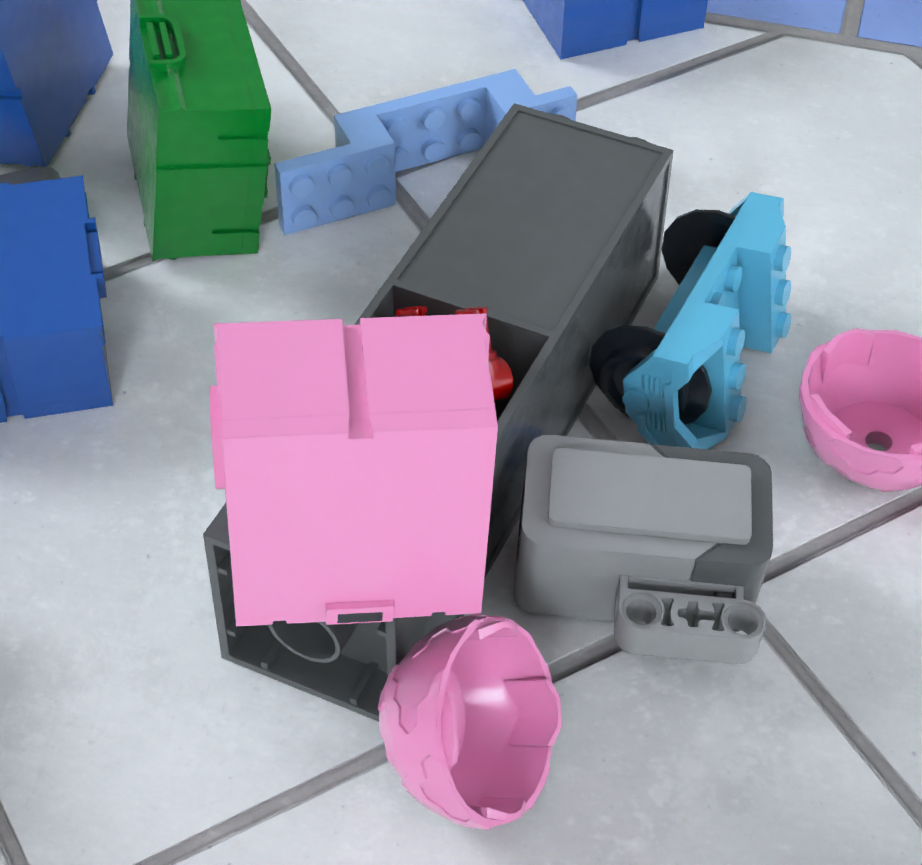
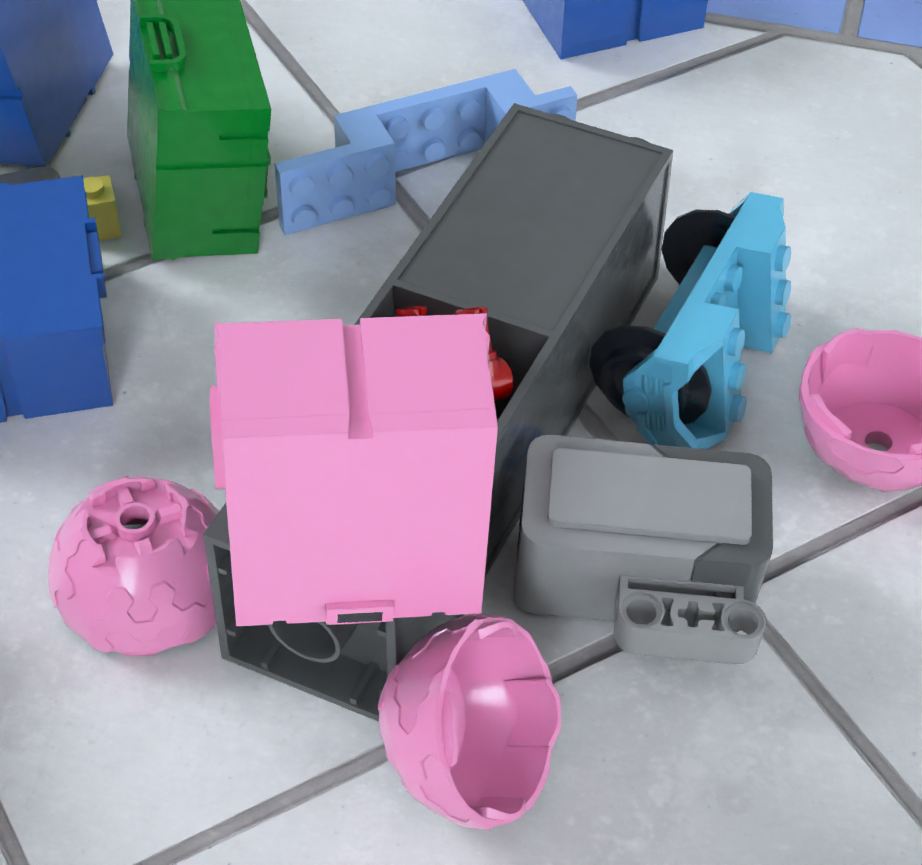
none -> bright pink piece [48,476,219,656]
none -> light yellow slope [83,175,122,241]

